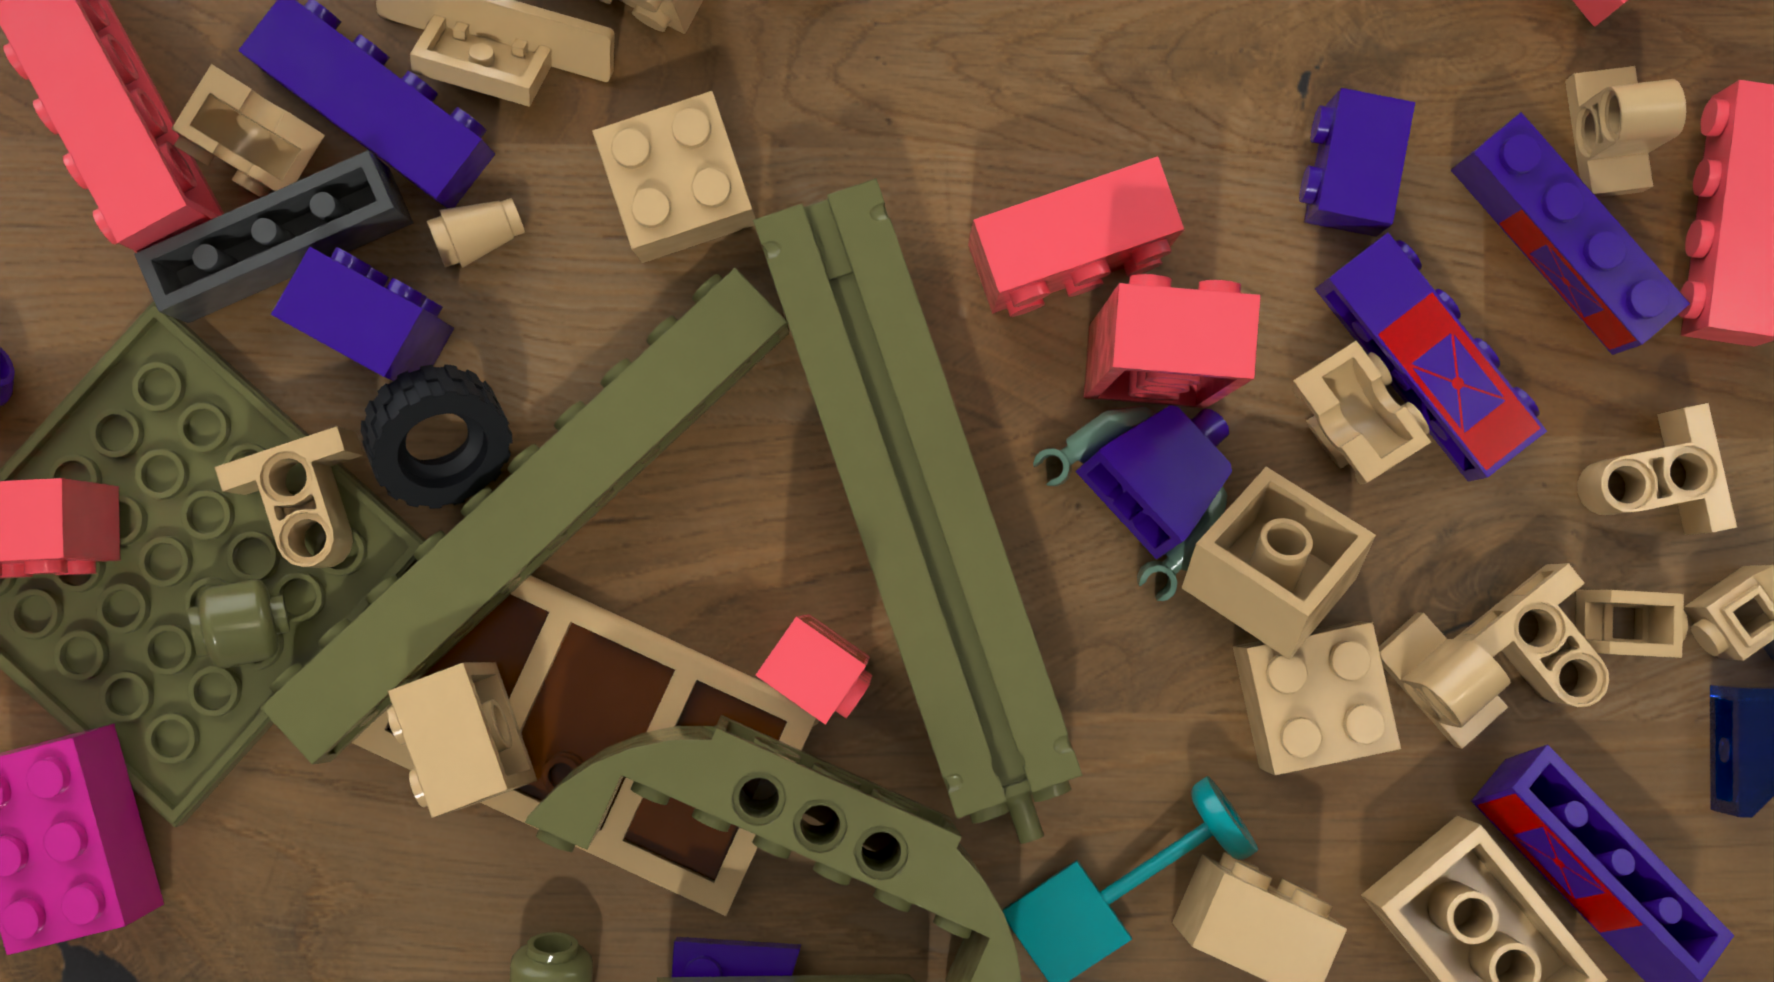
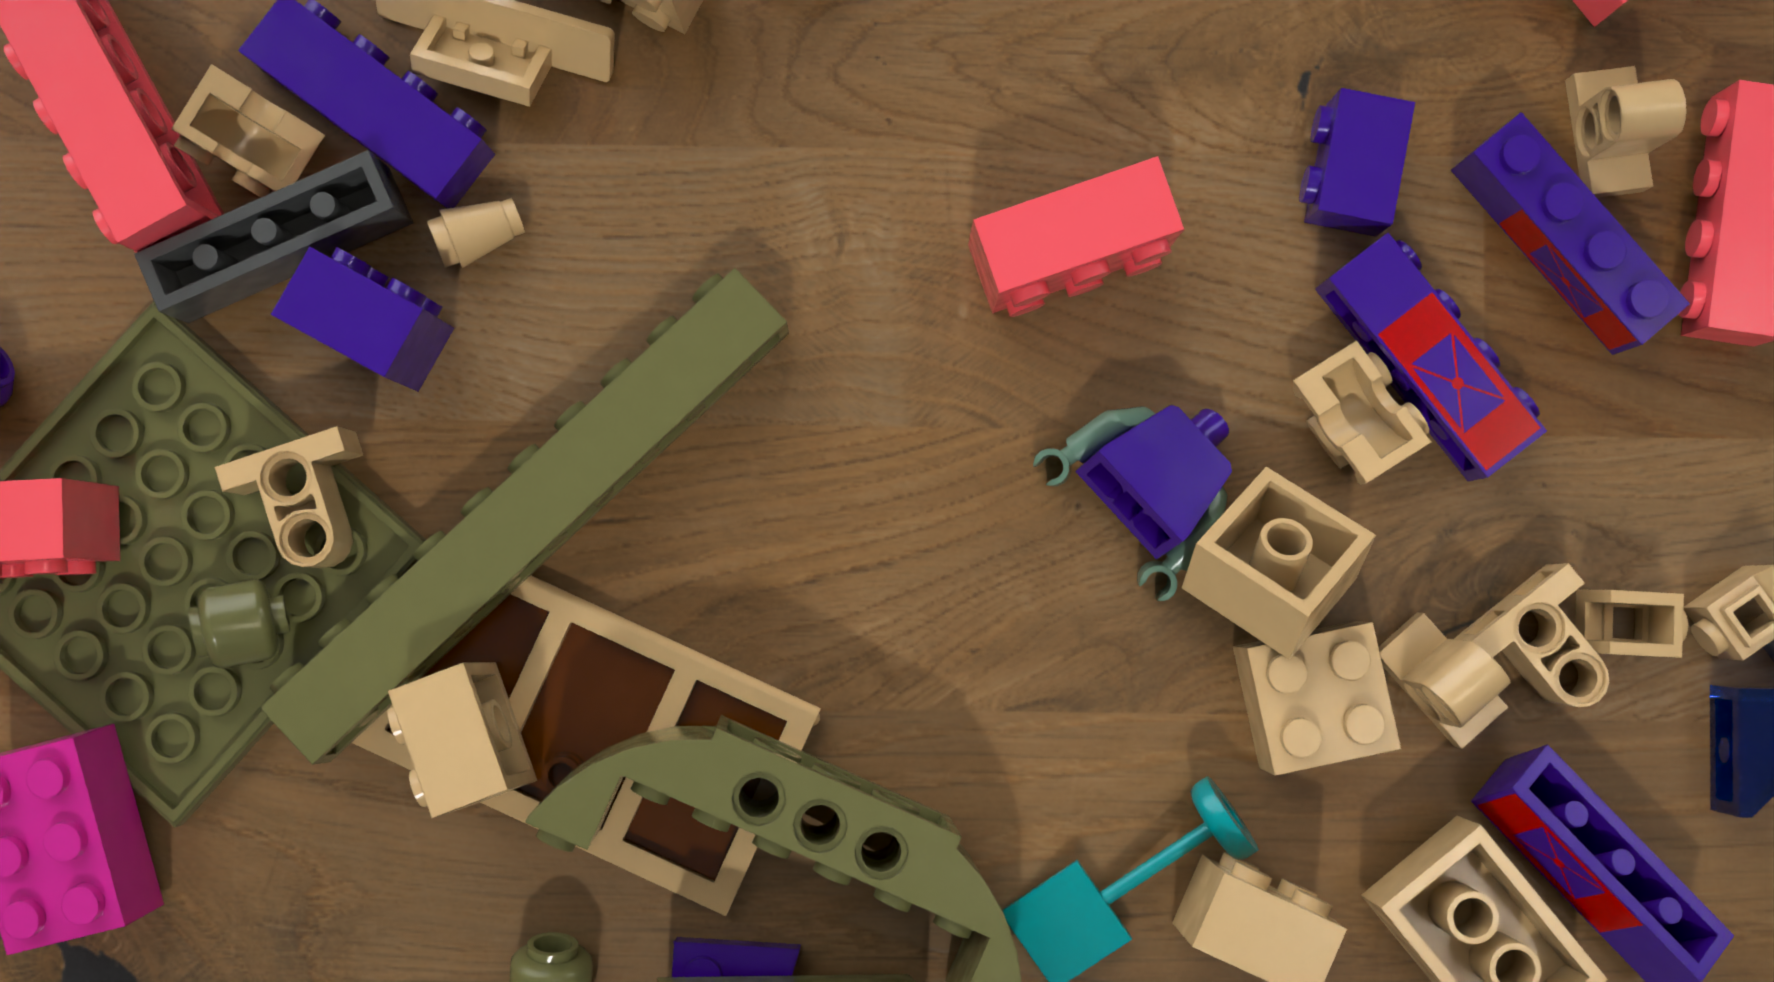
black tyre [360,364,513,509] -> none
tan brick [592,91,756,263] -> none
olive brick [753,178,1083,844] -> none
coral brick [755,614,873,724] -> none
coral brick [1084,274,1260,408] -> none
tan tile [1577,403,1737,535] -> none

